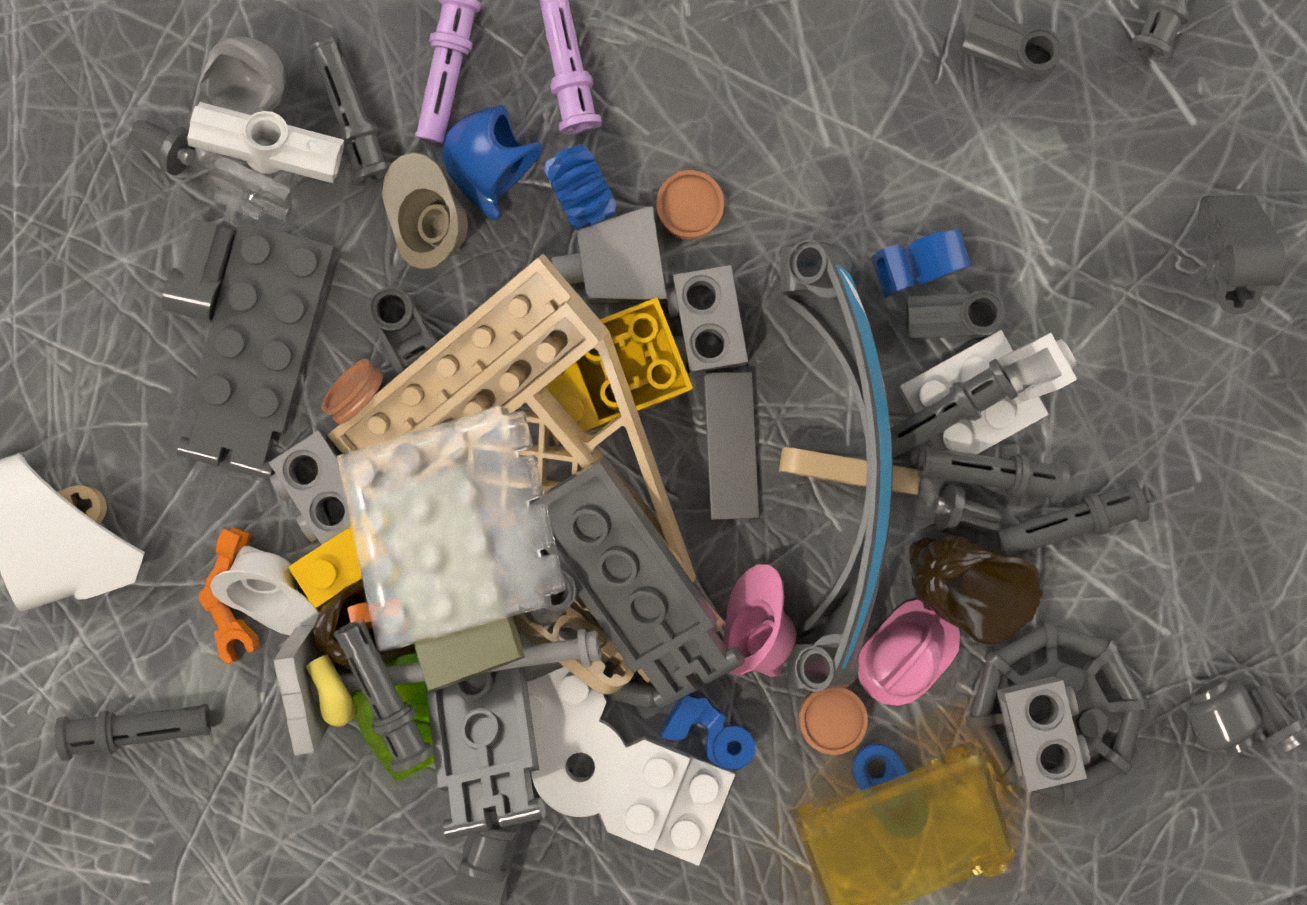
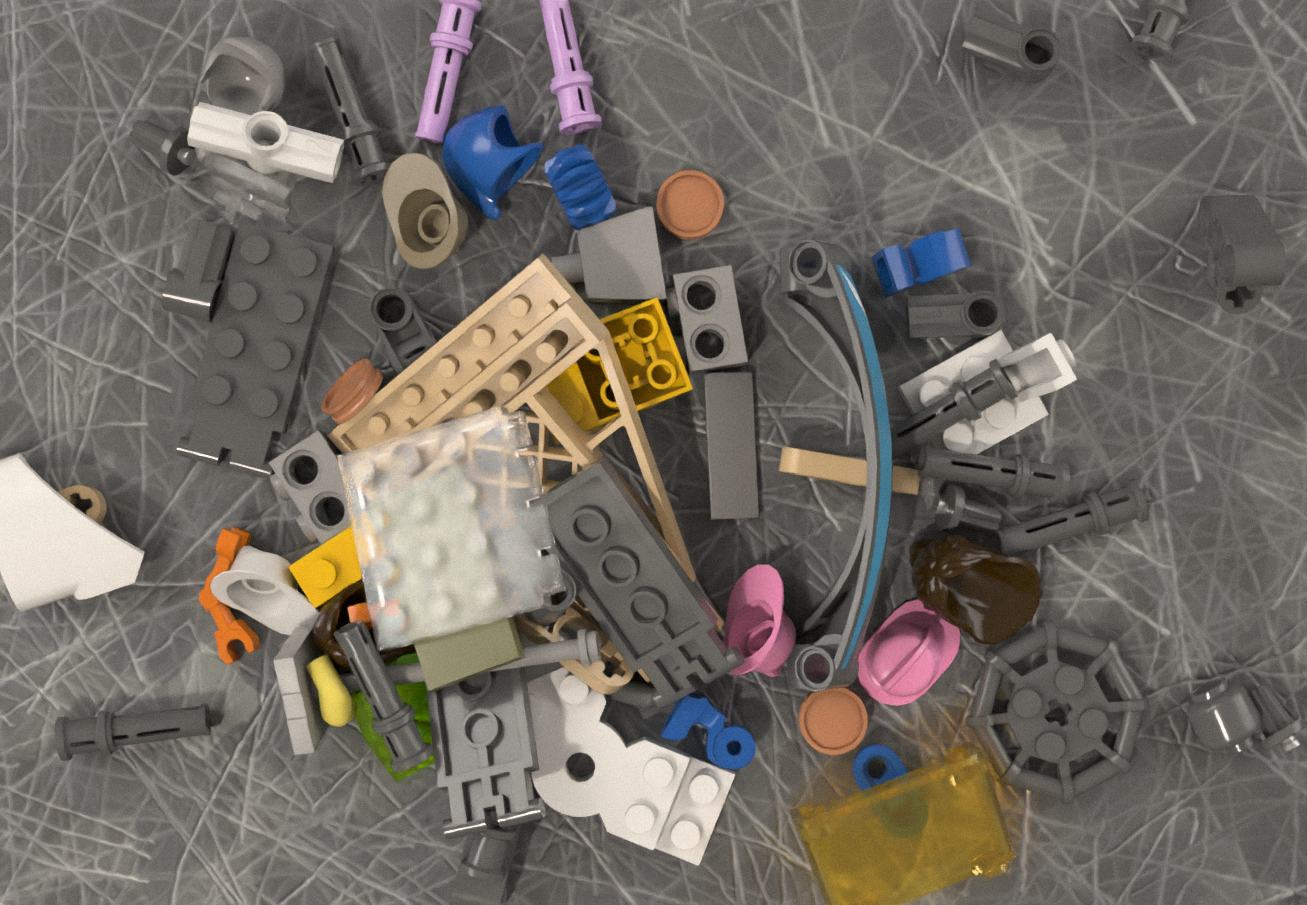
light grey brick [997,676,1090,792] -> none

